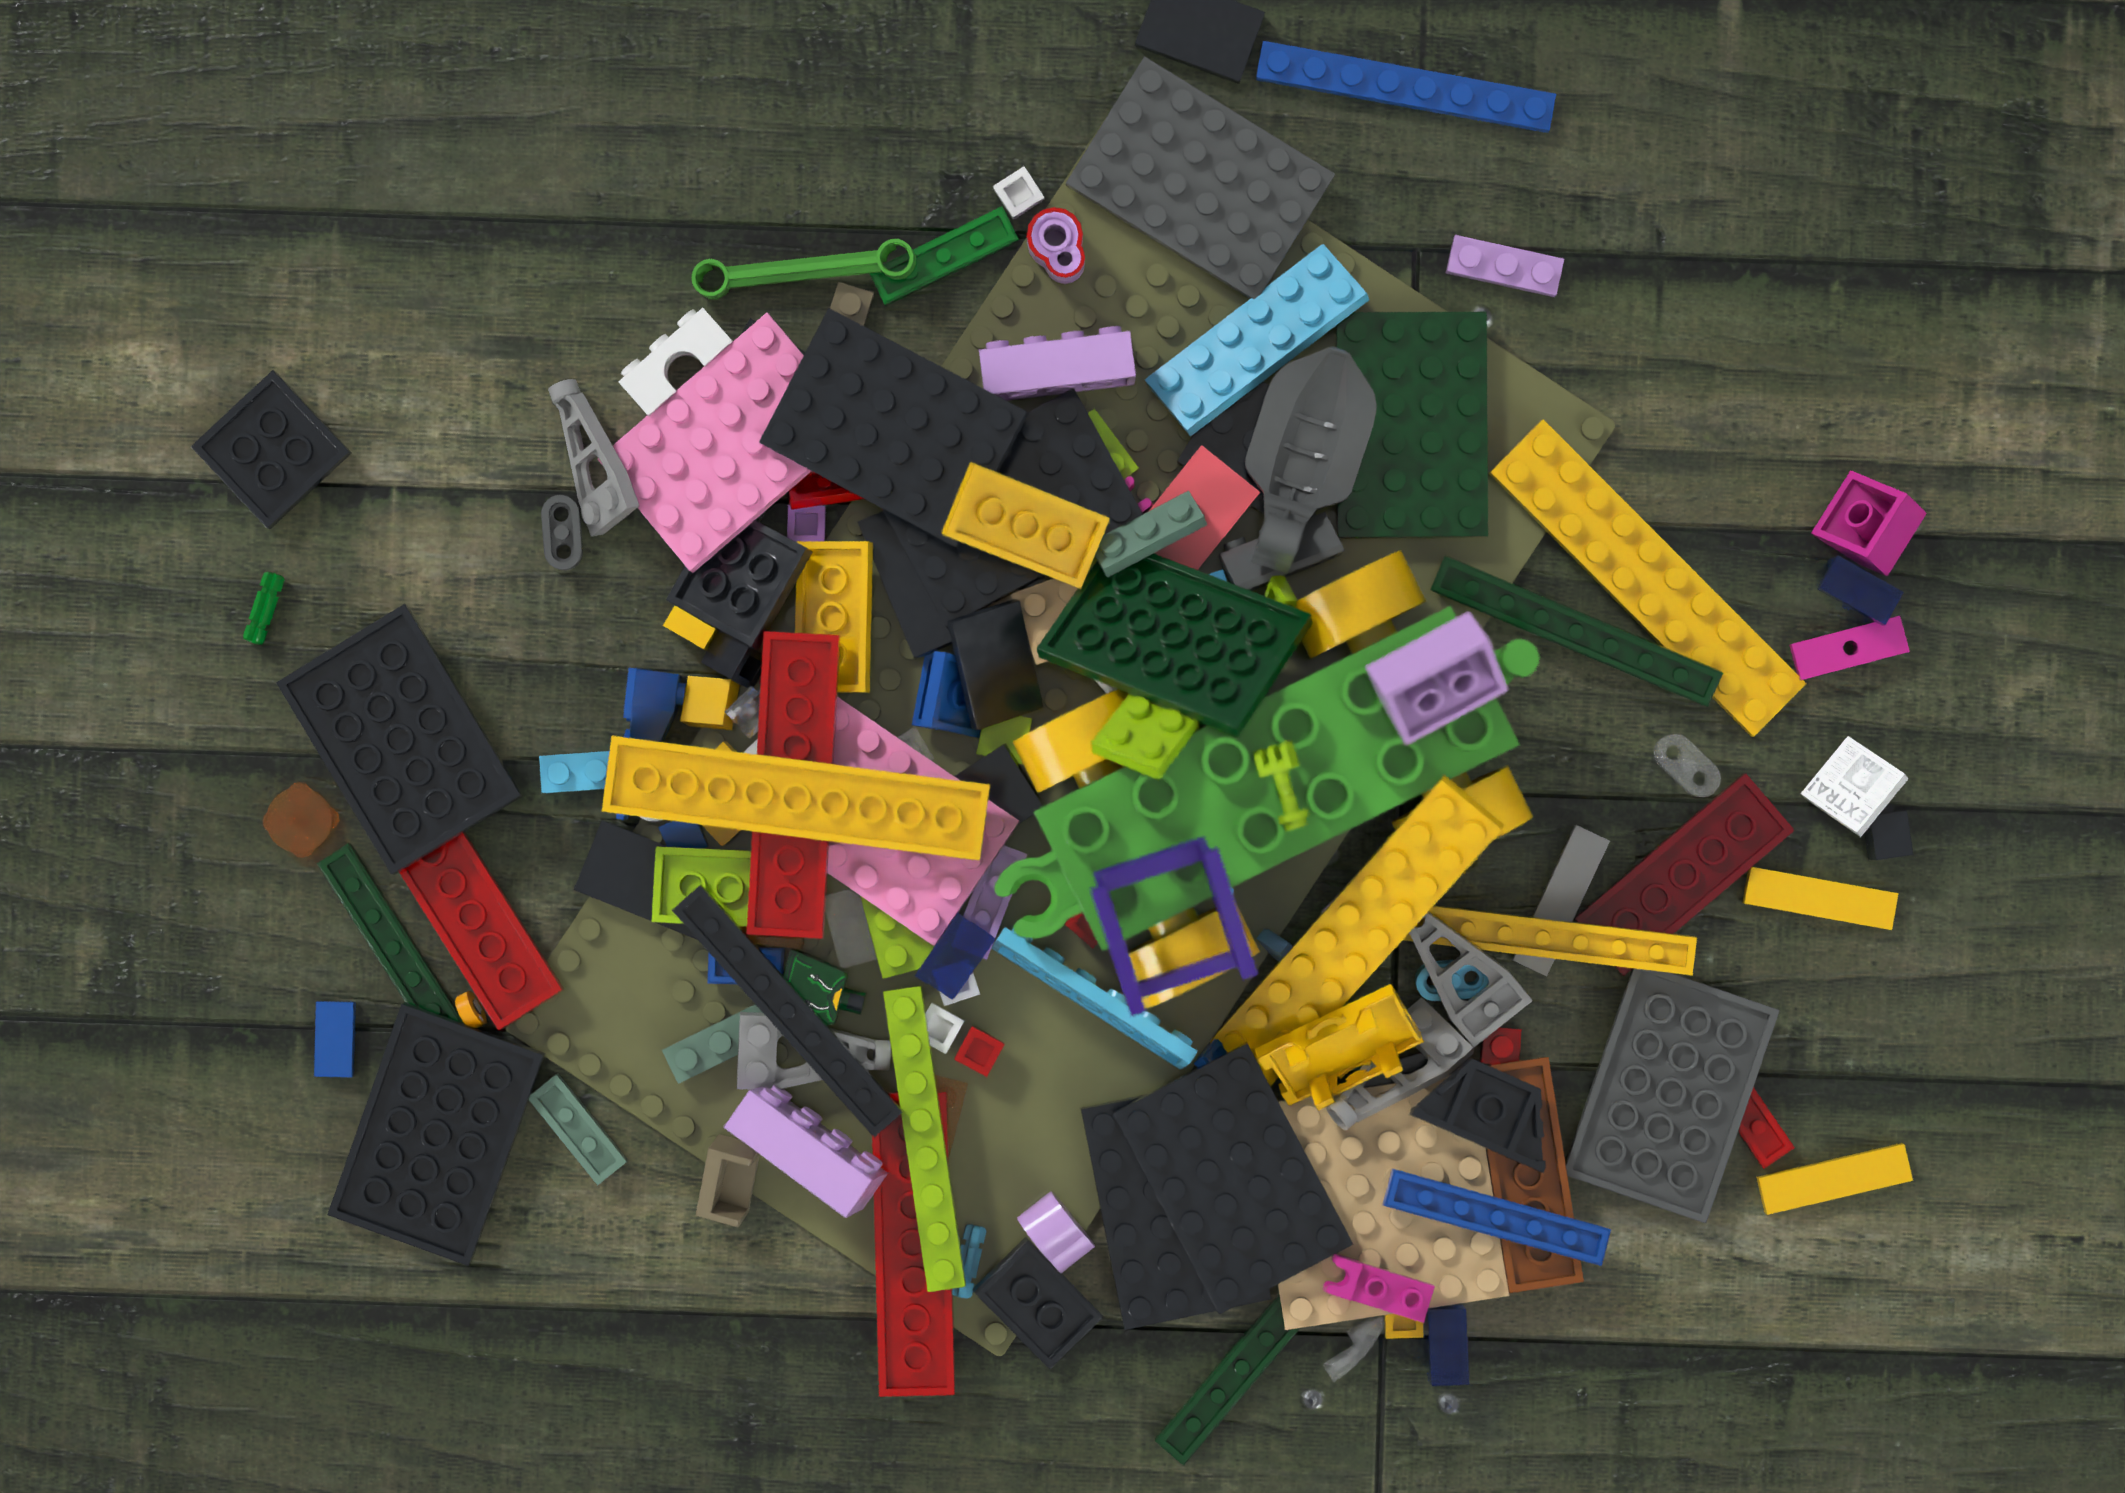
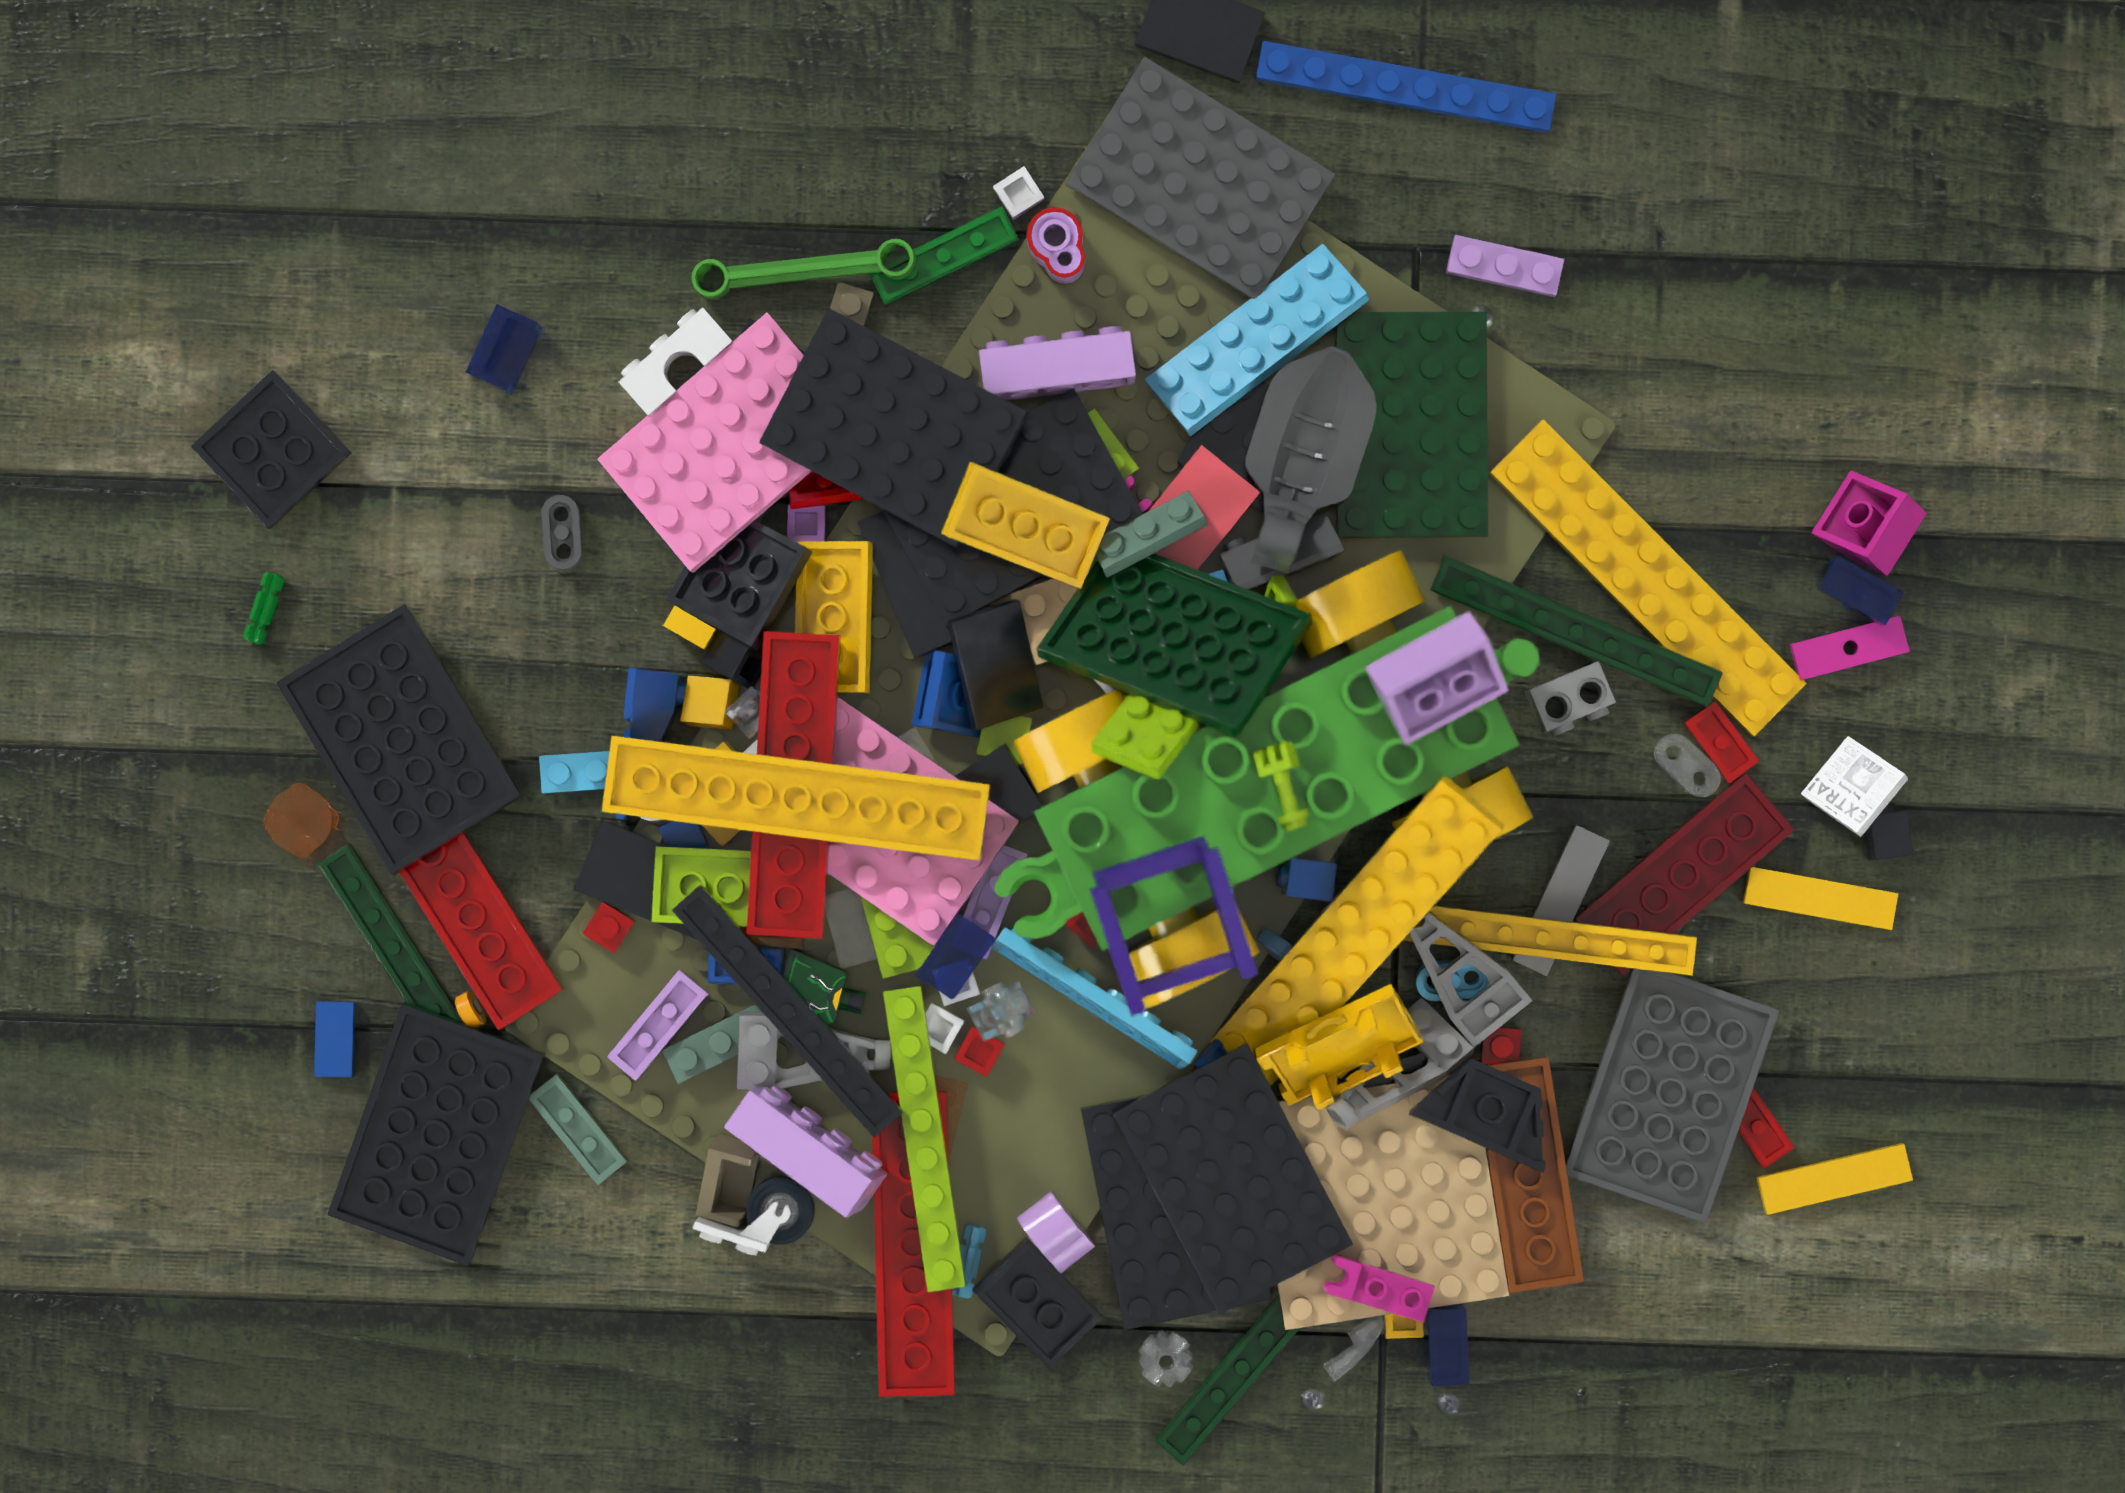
light grey plate [548,379,639,537] -> none
blue tile [1382,1169,1611,1266] -> none
none -> clear blue panel [466,304,543,395]
none -> red plate [582,902,636,953]
none -> lavender plate [607,969,709,1081]
none -> plate [693,1176,815,1255]
none -> clear brick [966,981,1036,1042]
none -> clear brick [1138,1329,1194,1388]
none -> blue brick [1276,858,1337,902]
none -> light grey brick [1525,661,1616,736]
none -> red plate [1683,701,1759,784]

